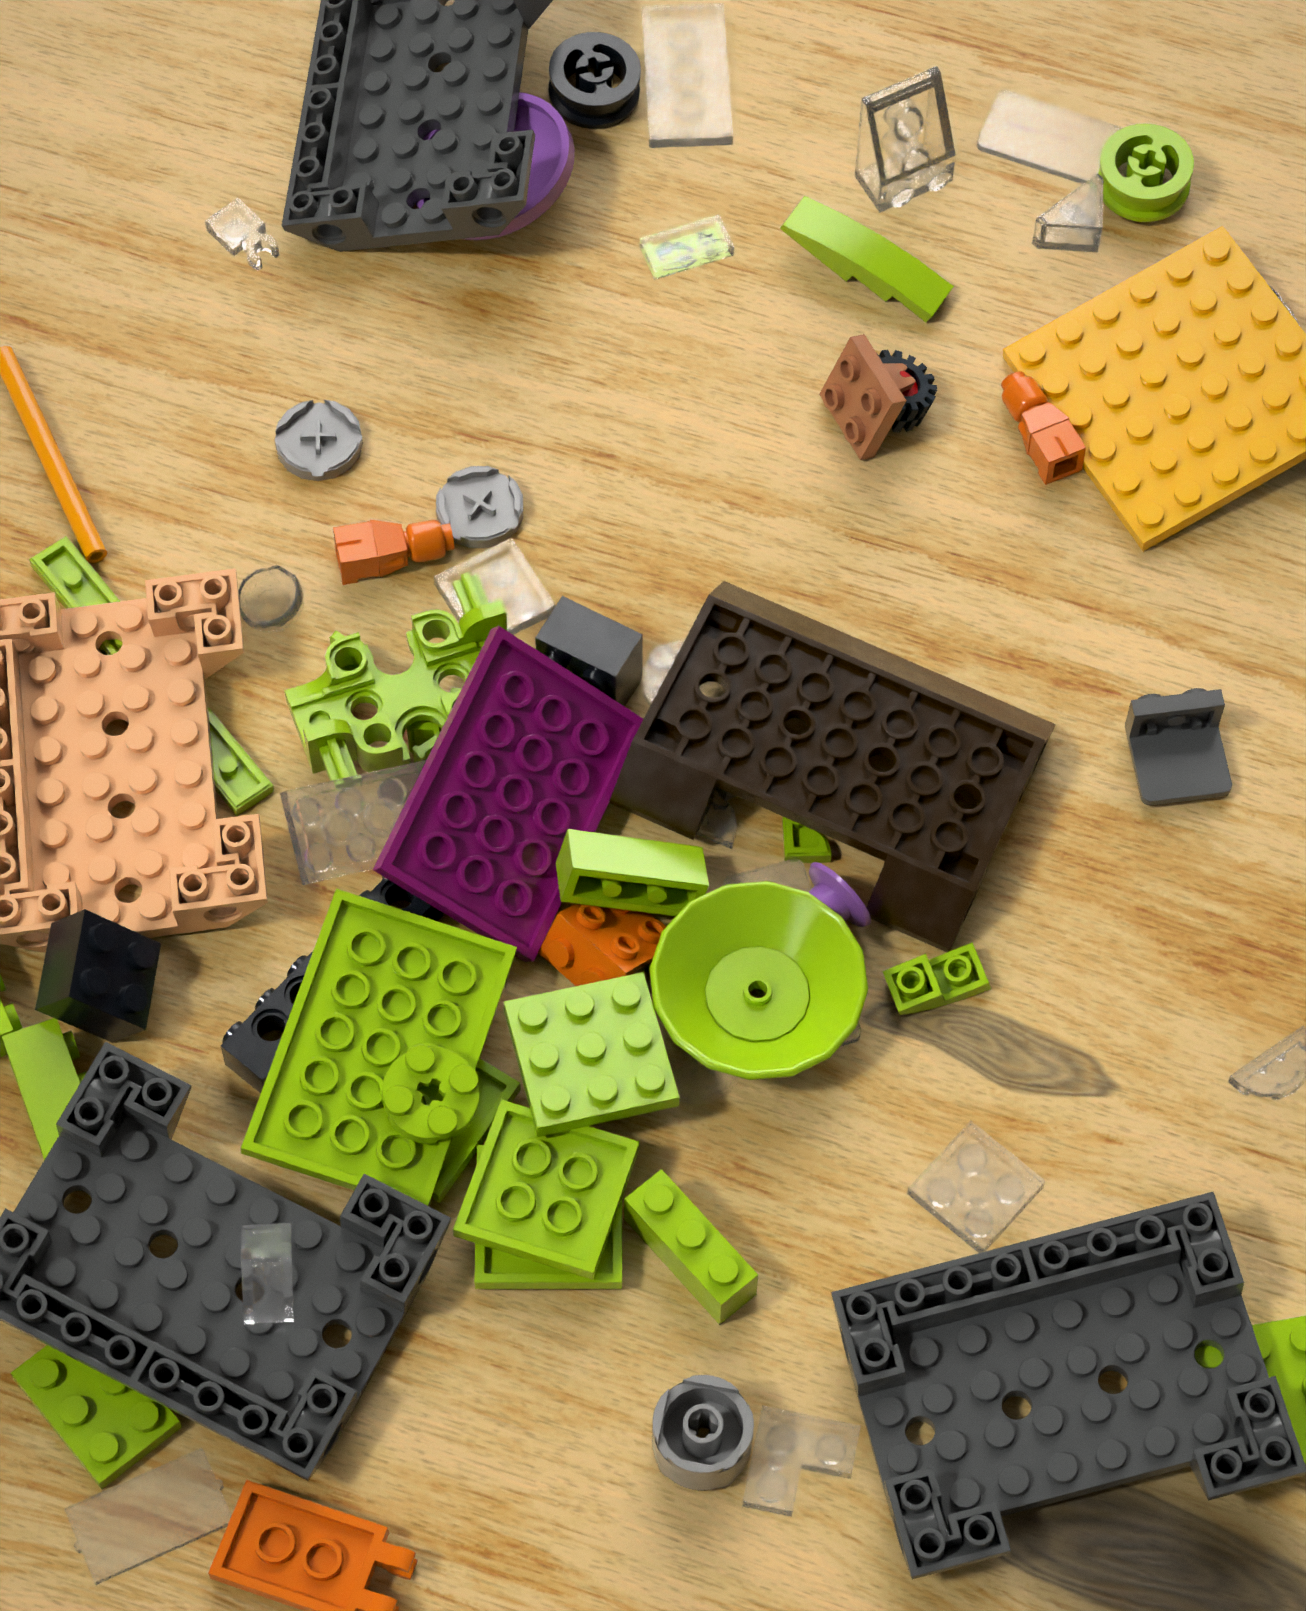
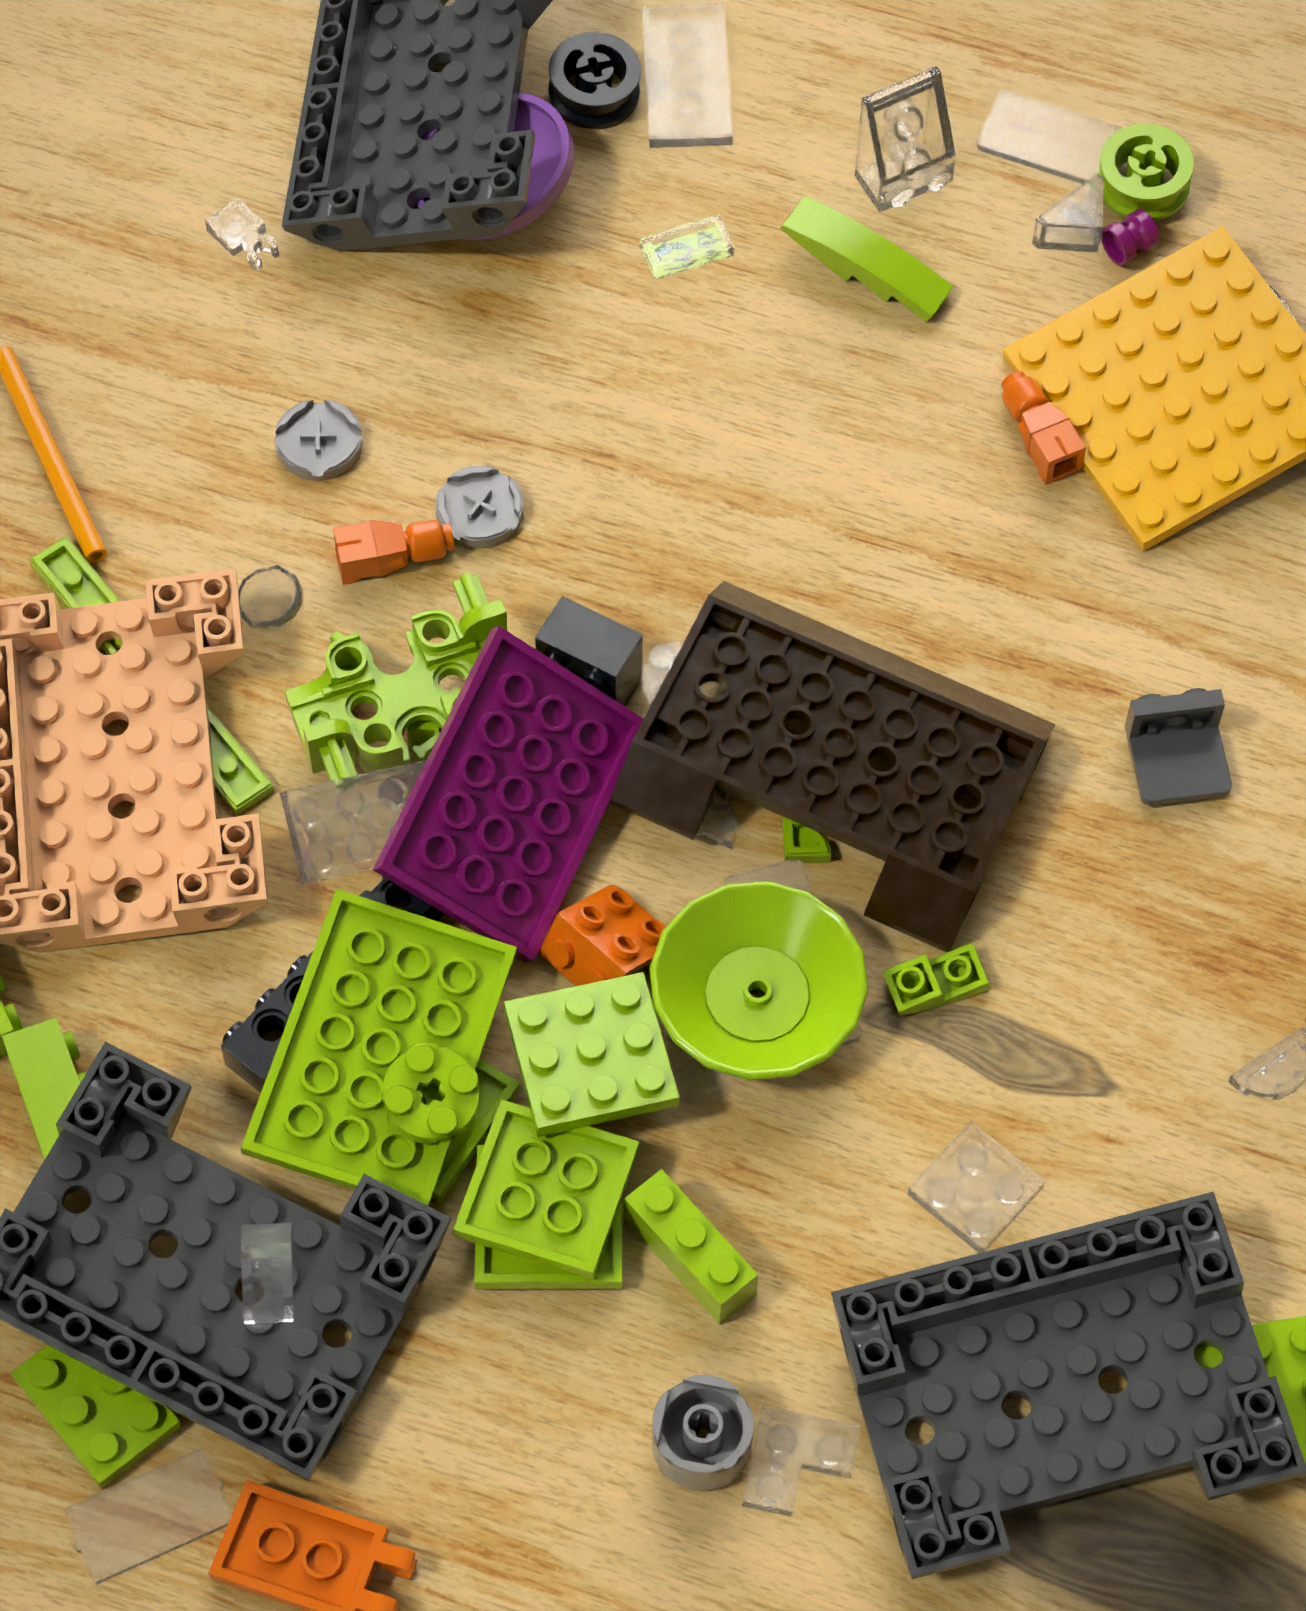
black brick [35,909,161,1043] -> none
clear plate [434,538,556,635] -> none
lime brick [556,829,709,916] -> none
medium lavender piece [809,862,871,927] -> none
nougat plate [819,334,937,460] -> none
none -> magenta wheel [1100,208,1160,266]

